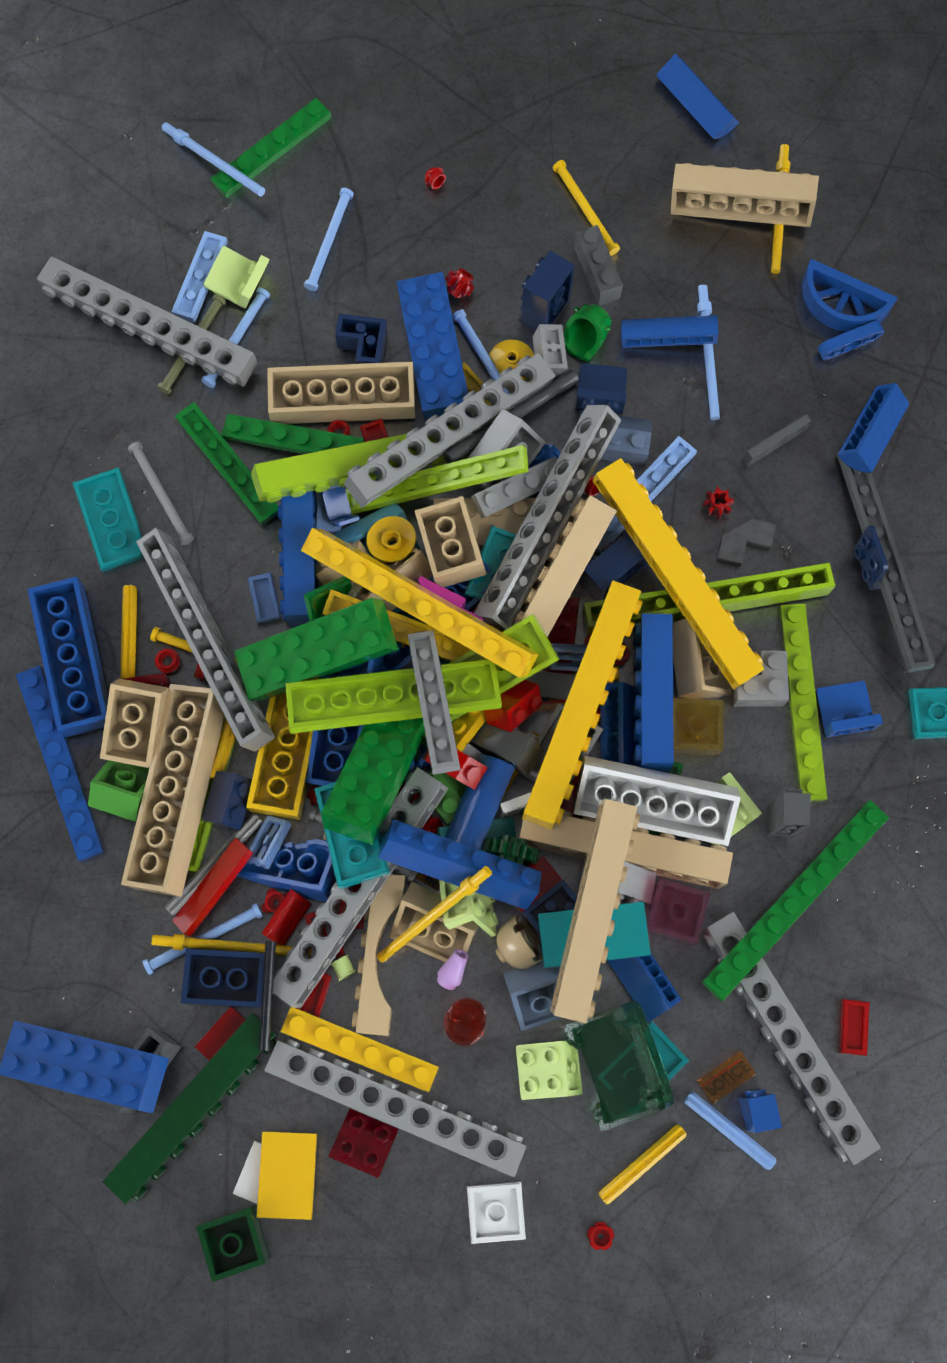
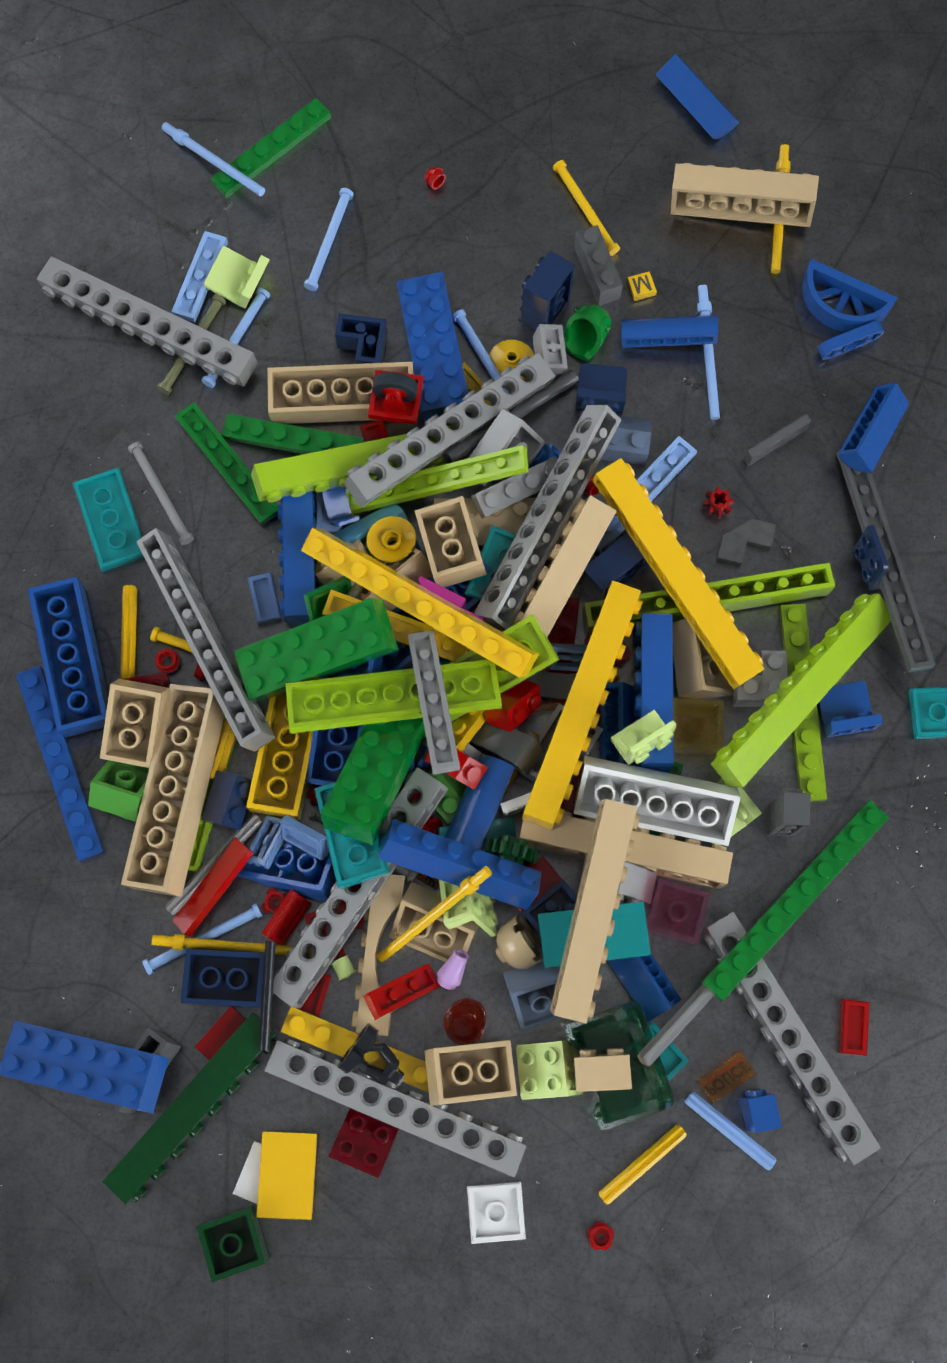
red plate [327,420,351,436] -> none
red gear [445,268,475,298] -> none
none -> medium blue tile [280,815,328,860]
none -> black piece [338,1023,404,1086]
none -> red plate [363,963,440,1020]
none -> plate [368,370,424,425]
none -> tan brick [424,1040,517,1106]
none -> tan brick [574,1048,632,1092]
none -> yellowish green bracket [611,710,676,765]
none -> yellow tile [627,271,657,301]
none -> light grey axle [638,984,714,1066]
none -> lime brick [711,593,891,787]

